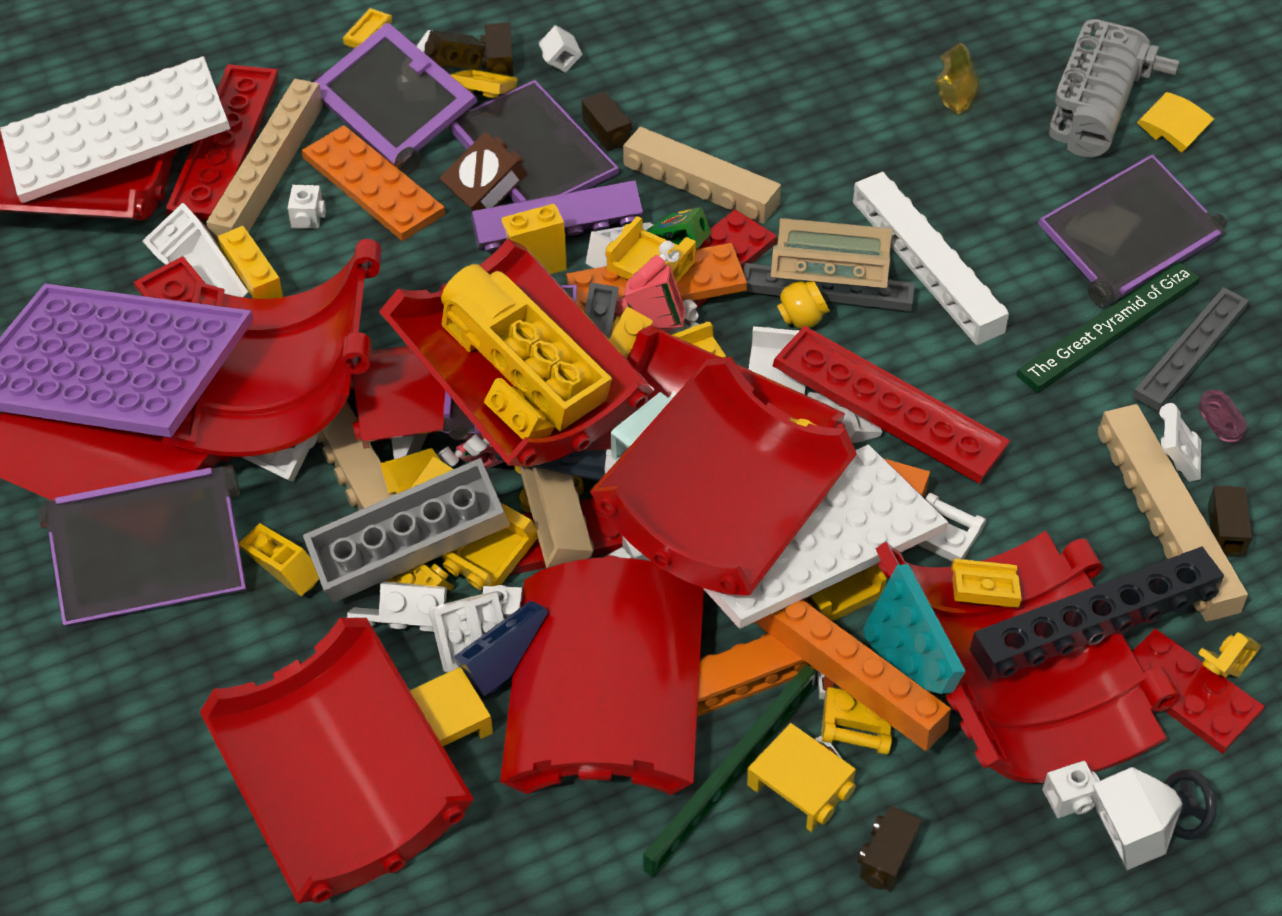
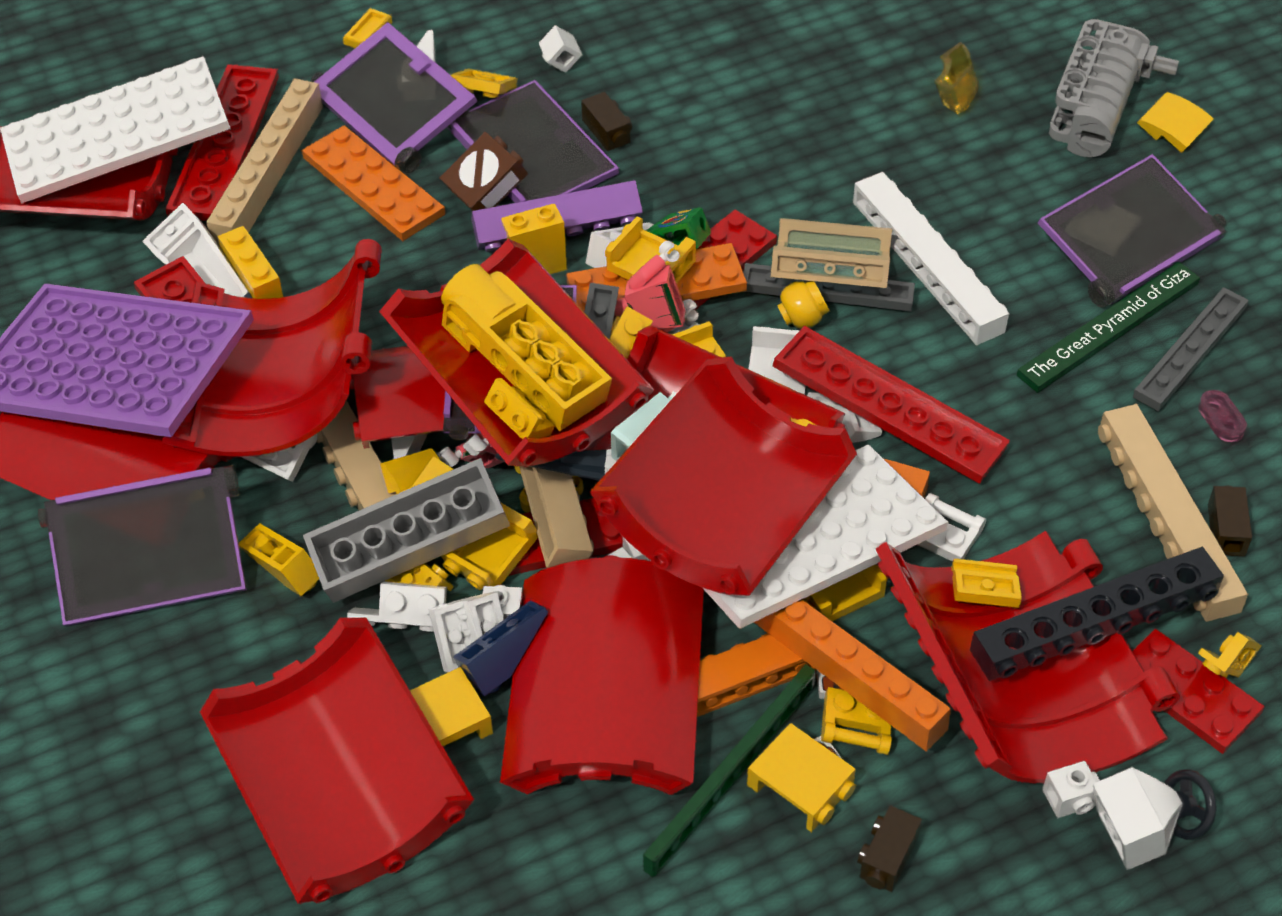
white brick [288,185,326,229] -> none
dark brown brick [424,30,486,70] -> none
dark brown brick [480,23,514,76] -> none
tan brick [623,127,781,224] -> none
teal wing [863,564,965,694] -> none
white plate [1159,403,1201,482] -> none

